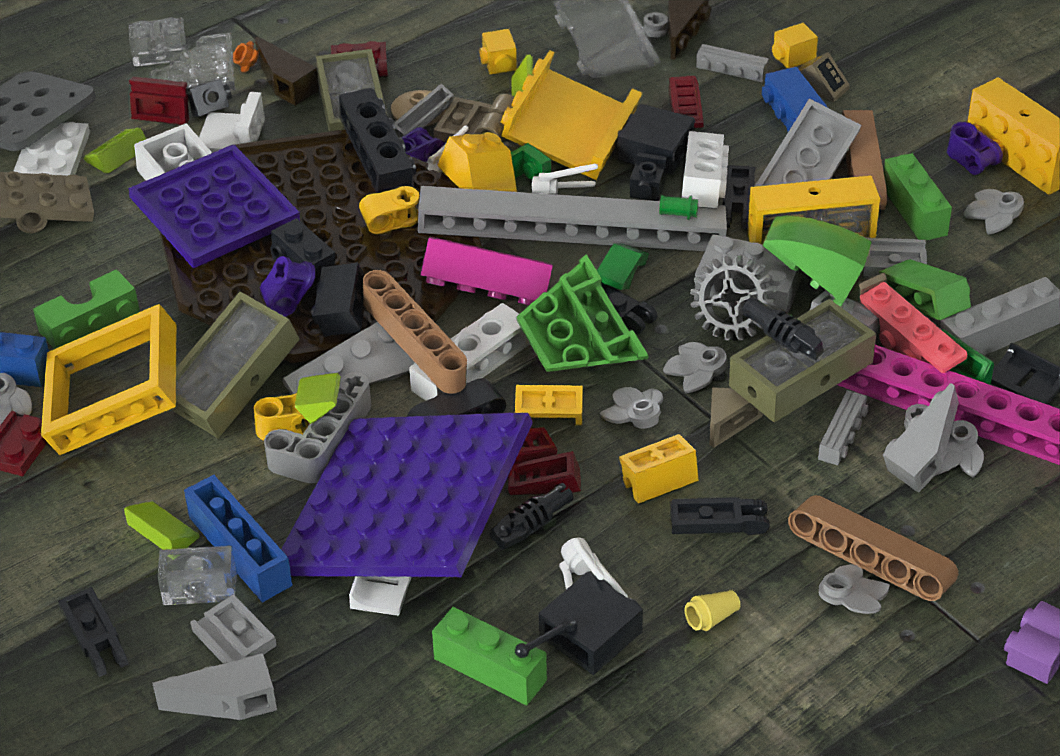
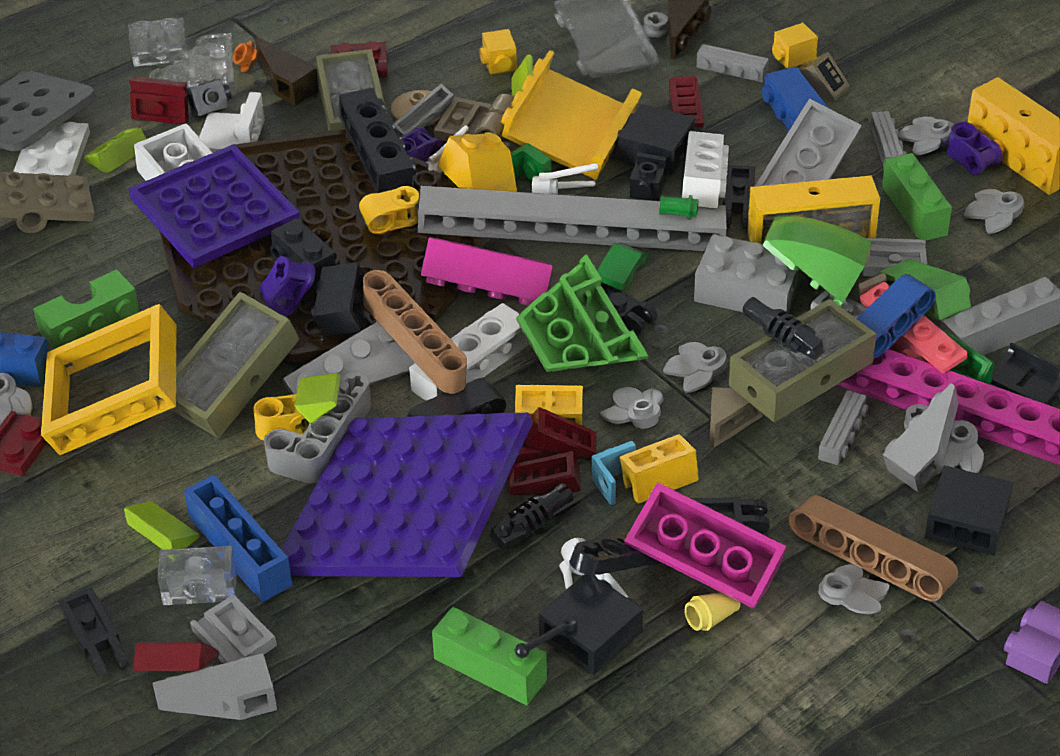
white piece [349,576,411,616] -> none
light grey gear [690,254,777,340] -> none
medium nougat beam [842,110,887,210] -> none
none -> dark red slope [133,642,219,671]
none -> dark red slope [525,407,596,460]
none -> black beam [569,534,662,576]
none -> medium azure bracket [592,441,636,505]
none -> dark pink slope [624,482,786,609]
none -> blue beam [856,274,936,358]
none -> light grey piece [870,111,906,167]
none -> light grey plate [899,117,954,156]
none -> black brick [925,465,1014,555]

